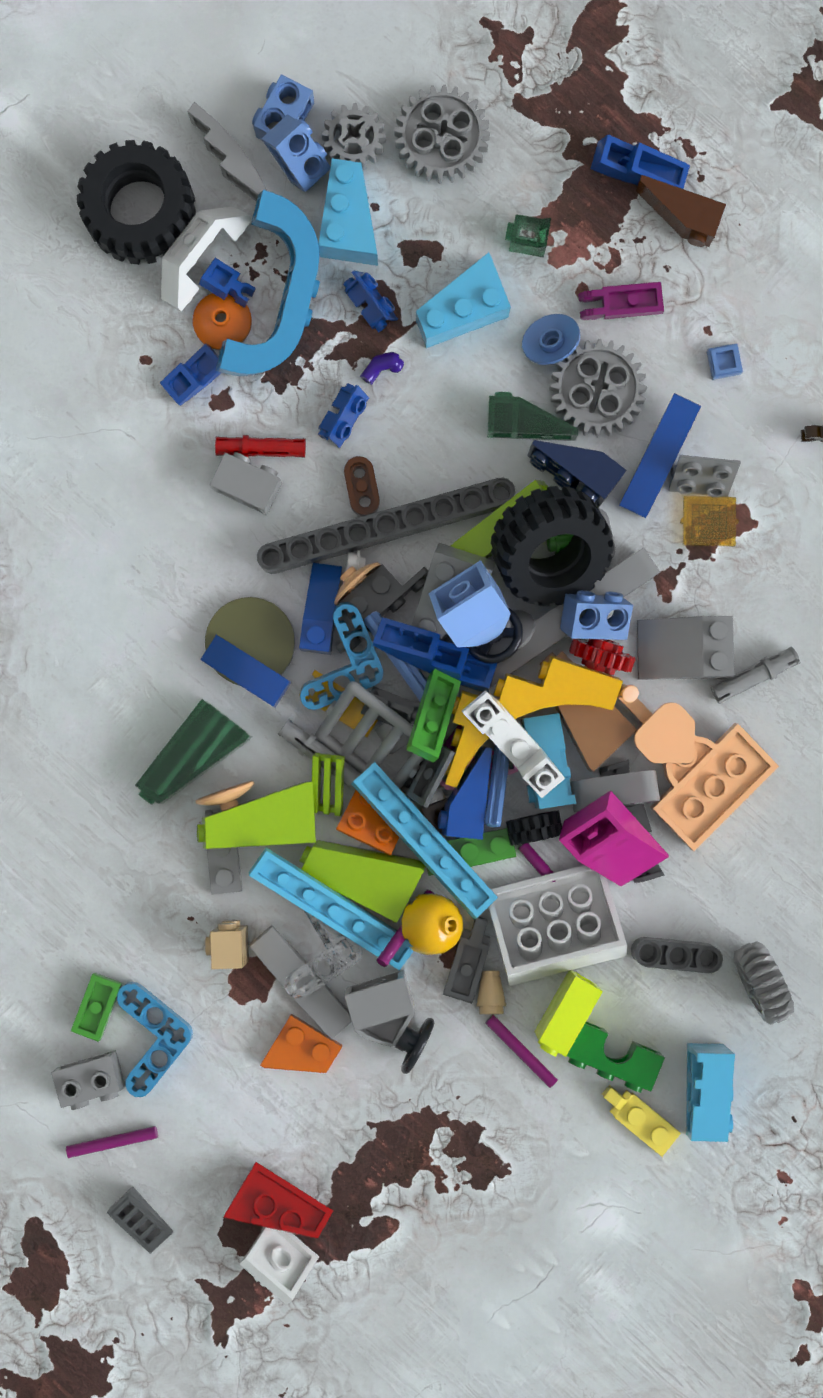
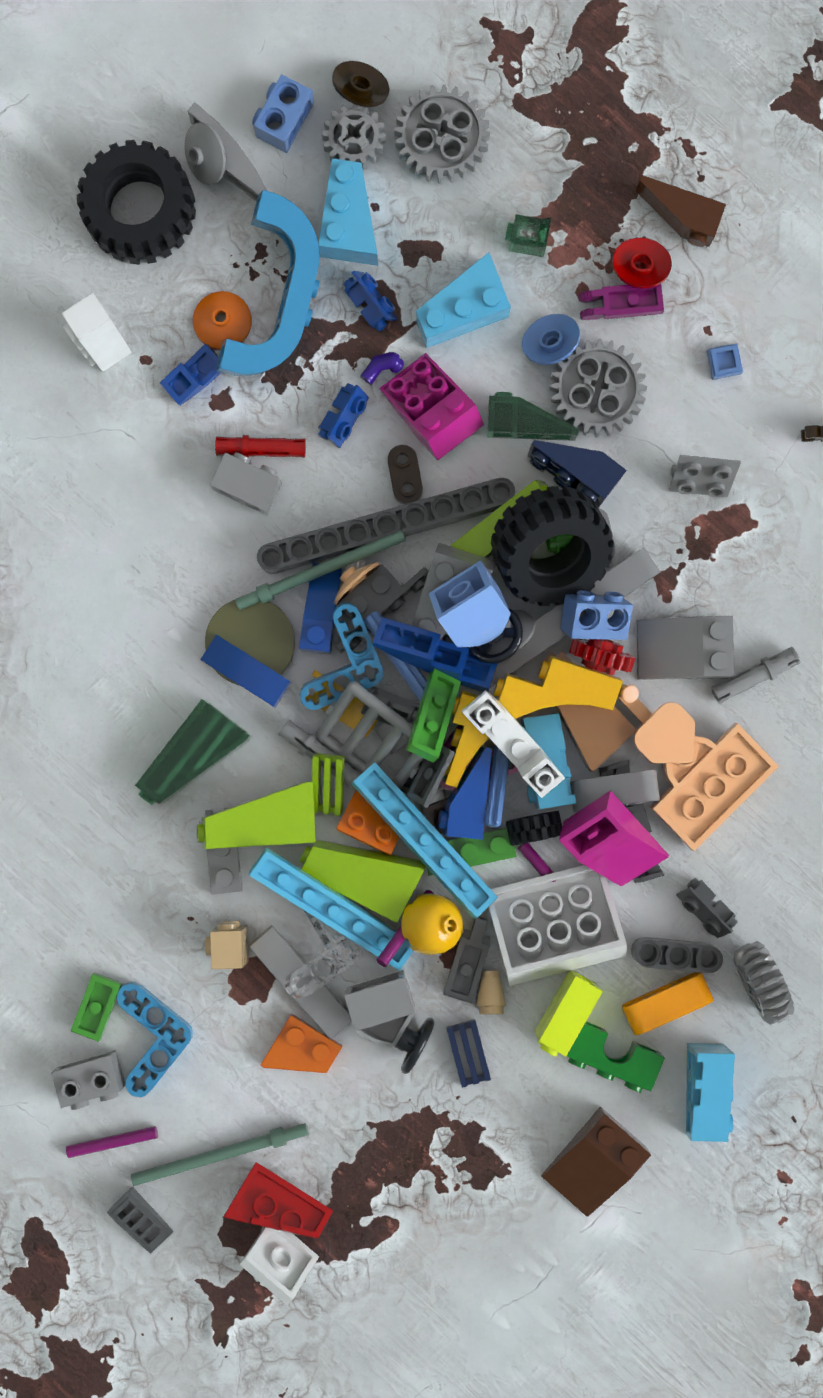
white slope [161,206,252,312] -> none
light nougat dish [195,781,254,811] -> none
blue plate [199,258,256,308] -> none
medium blue brick [261,114,330,192] -> none
reddish brown plate [344,456,380,516] -> none
magenta bar [485,1015,558,1088] -> none
blue slope [590,135,690,189] -> none
light yellow hinge [602,1085,681,1157] -> none
blue slope [619,393,701,518] -> none
clear yellow piece [680,496,739,547] -> none
none -> white wedge [61,293,132,371]
none -> sand green bar [131,1123,309,1186]
none -> light grey dish [185,122,226,185]
none -> sand green bar [235,530,406,610]
none -> dark brown dish [332,61,390,107]
none -> dark pink slope [379,353,484,461]
none -> dark brown plate [388,445,423,504]
none -> dark blue tile [446,1020,491,1088]
none -> reddish brown slope [541,1106,651,1217]
none -> red dish [612,238,672,288]
none -> light orange beam [622,972,714,1035]
none -> dark grey hinge [676,878,738,939]

